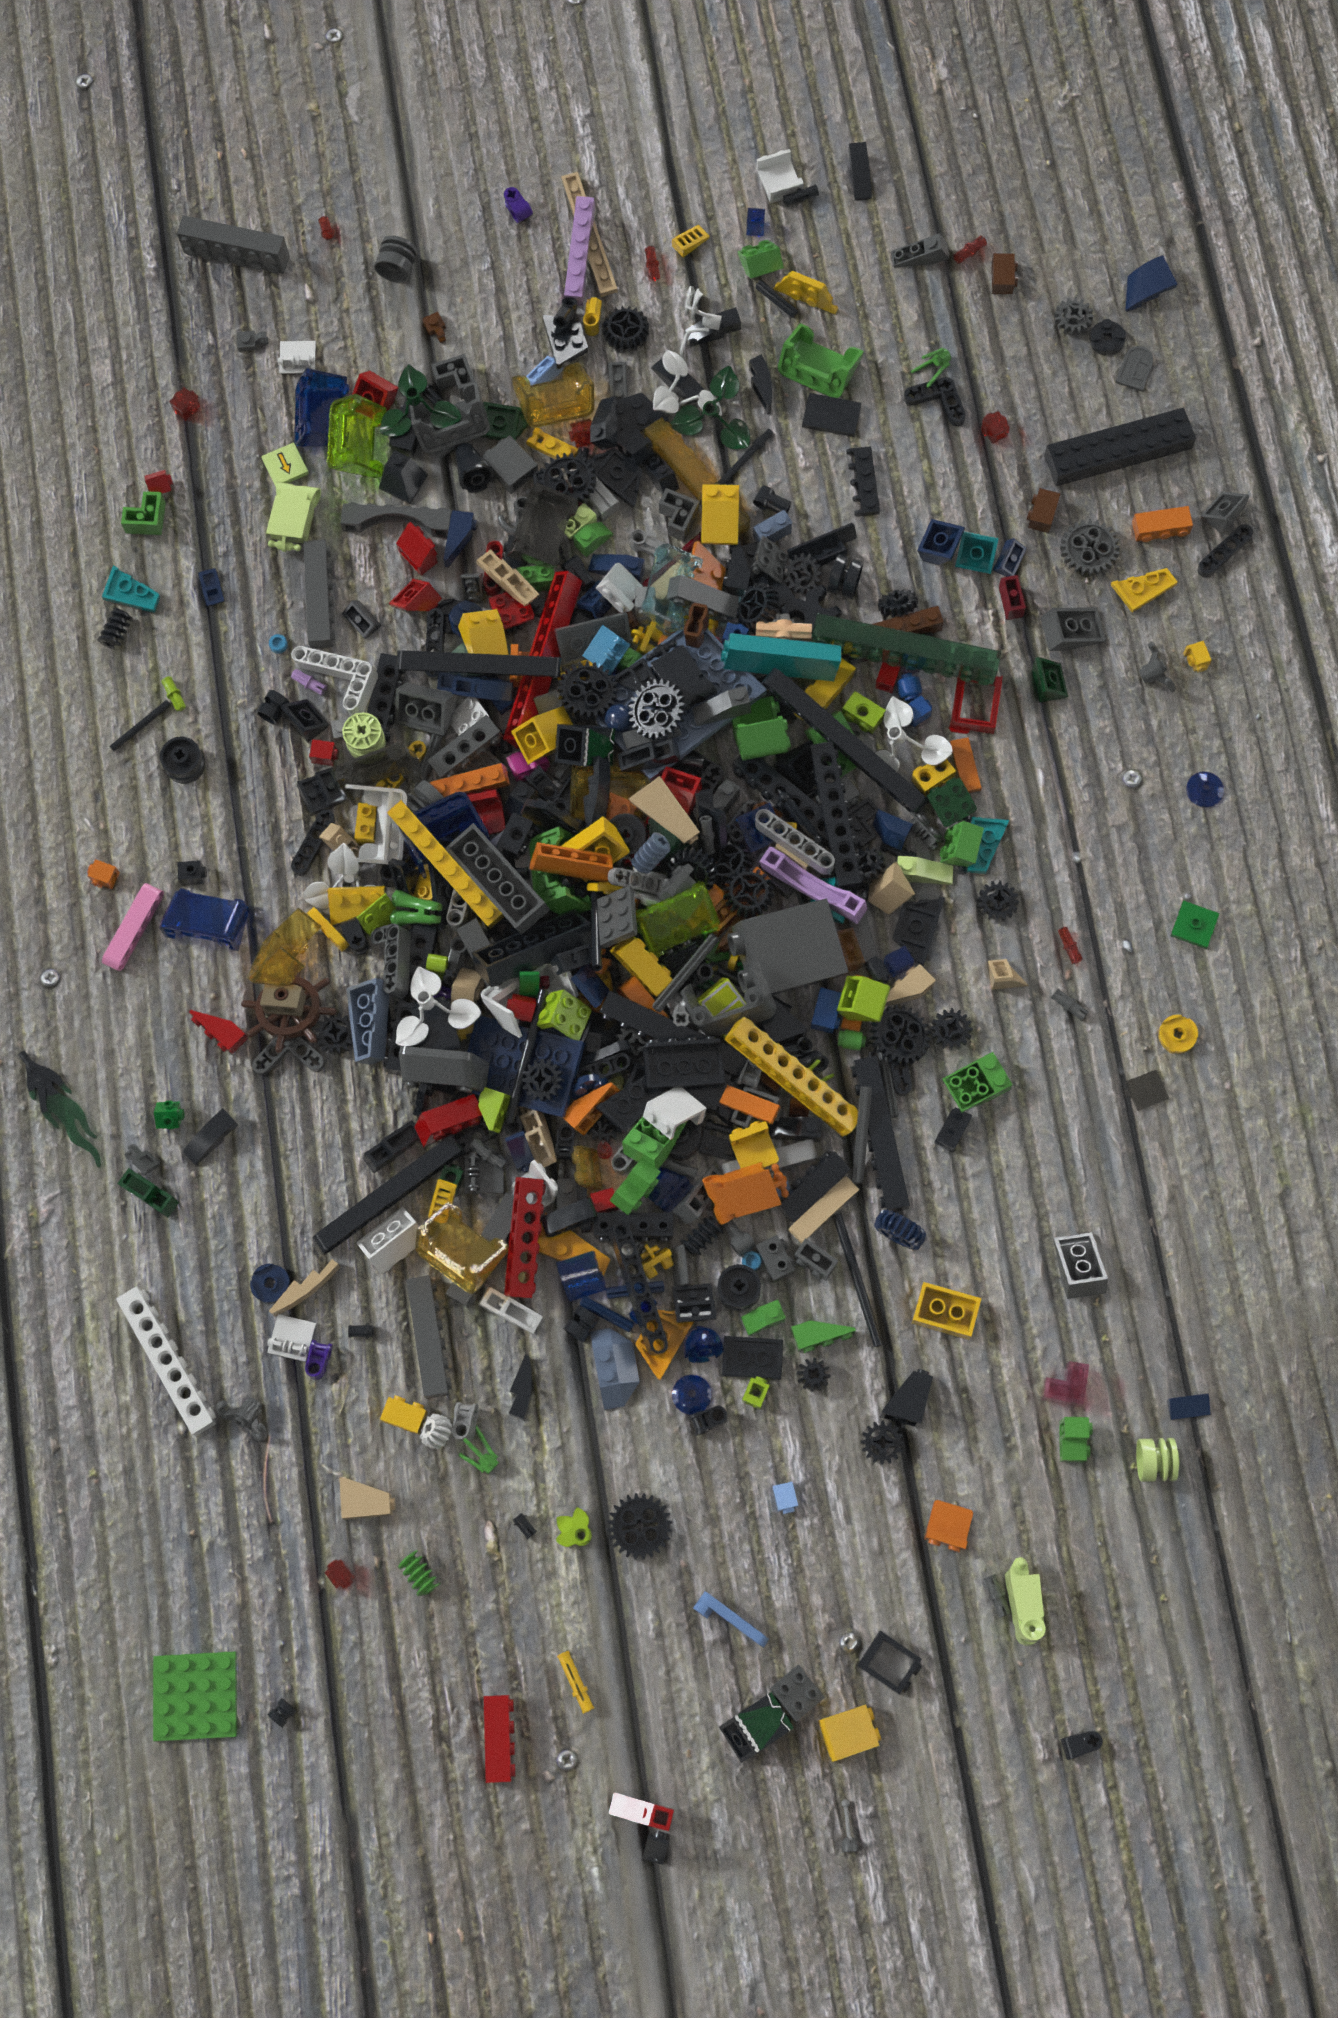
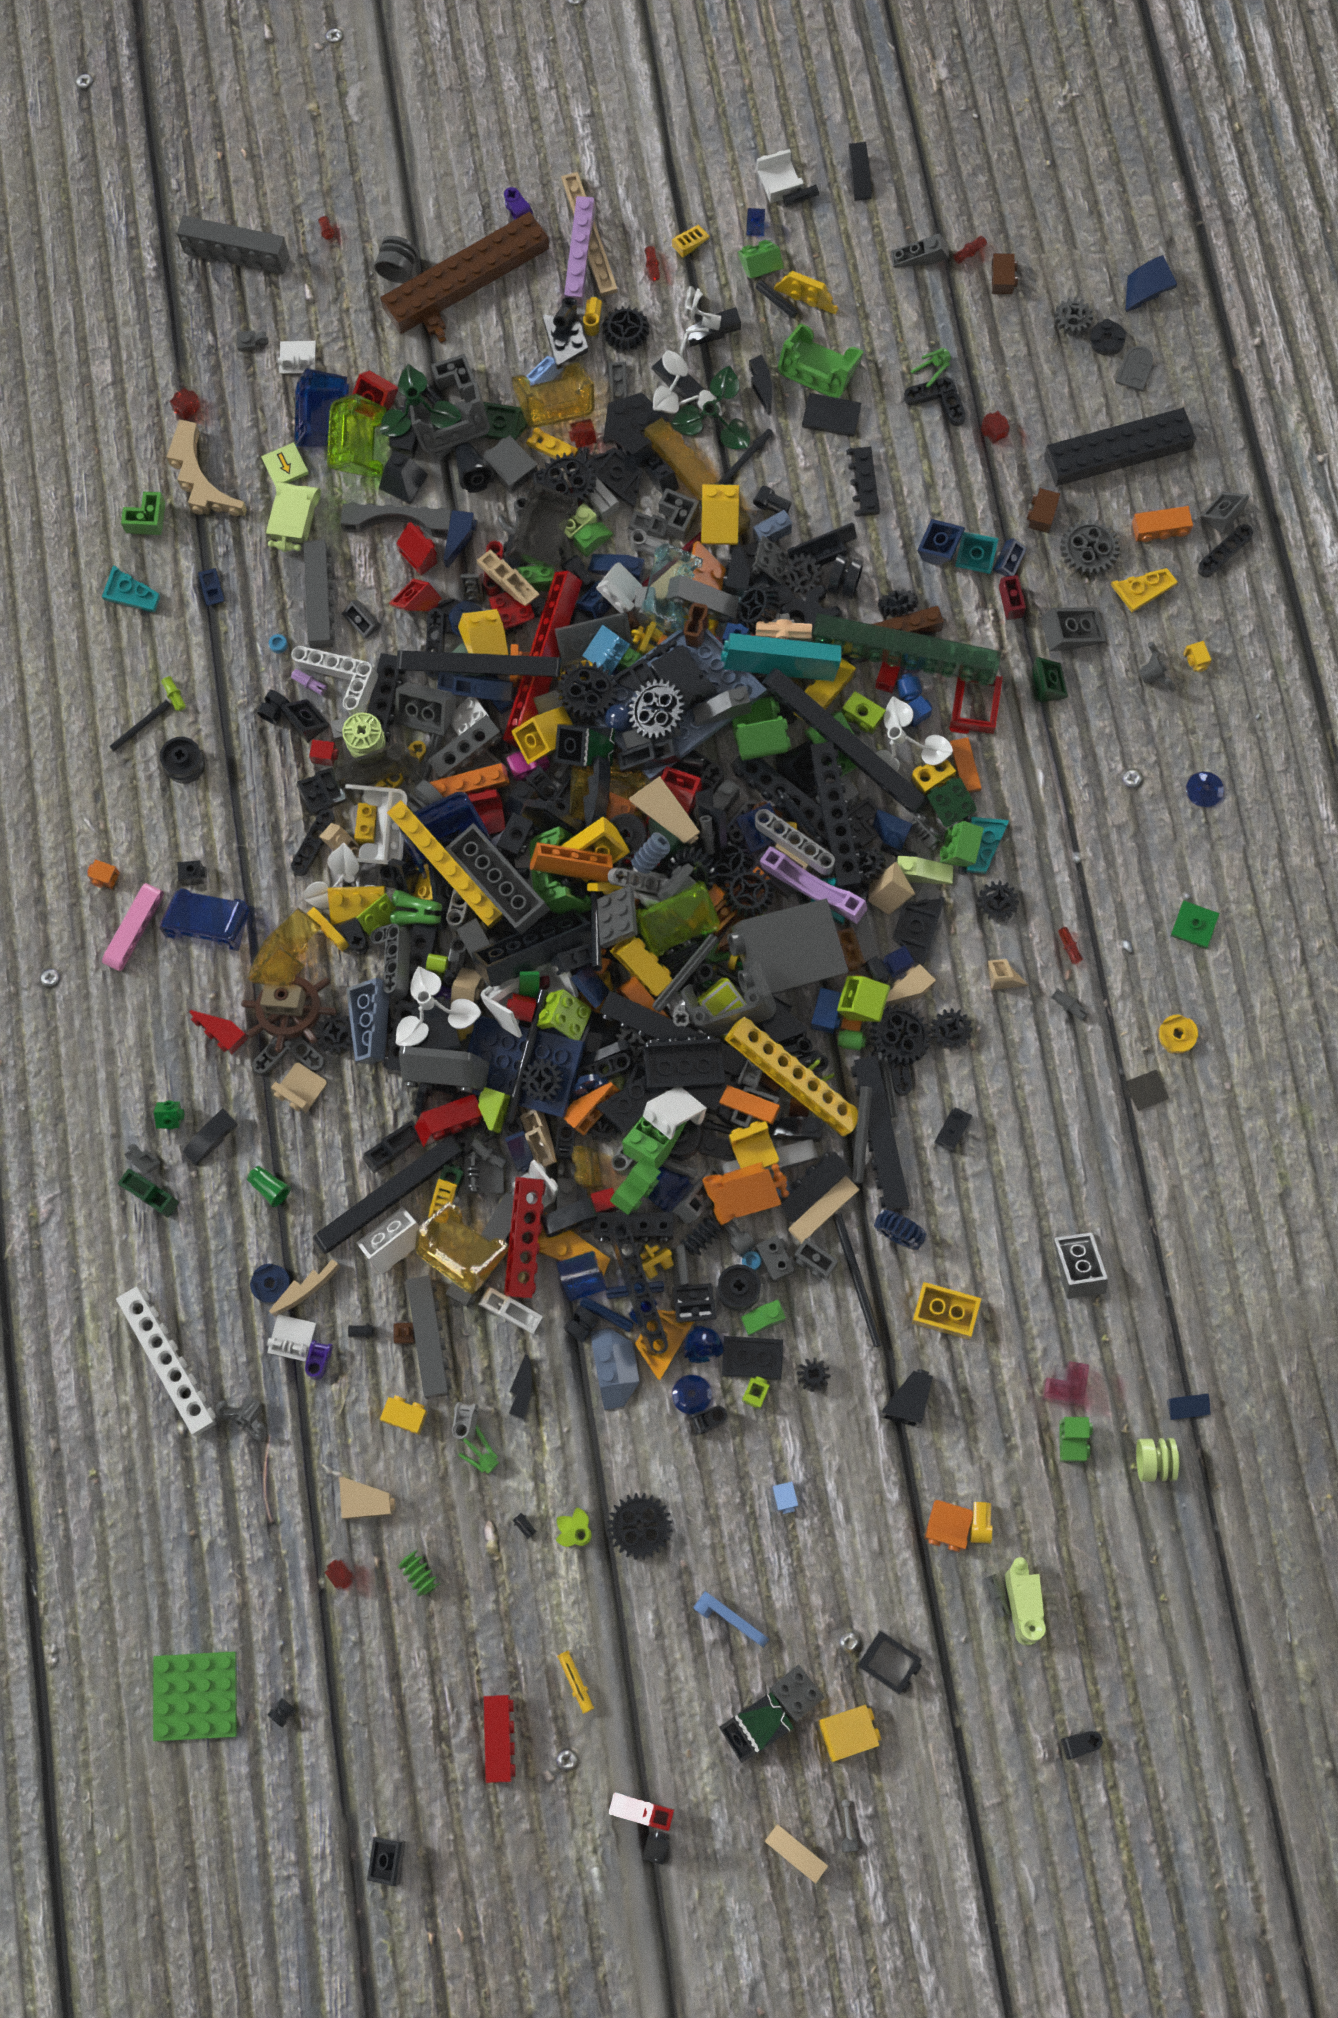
clear green piece [18,1050,101,1168] -> none
black piece [97,608,133,649] -> none
red brick [144,470,174,494] -> none
white gear [420,1414,452,1449] -> none
black slope [590,396,617,451] -> none
clear red pin [597,1141,612,1159] -> none
bright green slope [791,1320,856,1353] -> none
black gear [860,1420,904,1466] -> none
bright green slope [942,1052,1013,1112] -> none
none -> tan arch [167,419,247,516]
none -> green plant [247,1166,291,1208]
none -> tan bracket [271,1063,327,1114]
none -> black slope [367,1837,406,1886]
none -> reddish brown brick [380,211,550,334]
none -> reddish brown tile [393,1322,414,1344]
none -> dark grey slope [628,511,669,538]
none -> tan slope [765,1824,828,1884]
none -> yellow piece [970,1502,992,1544]

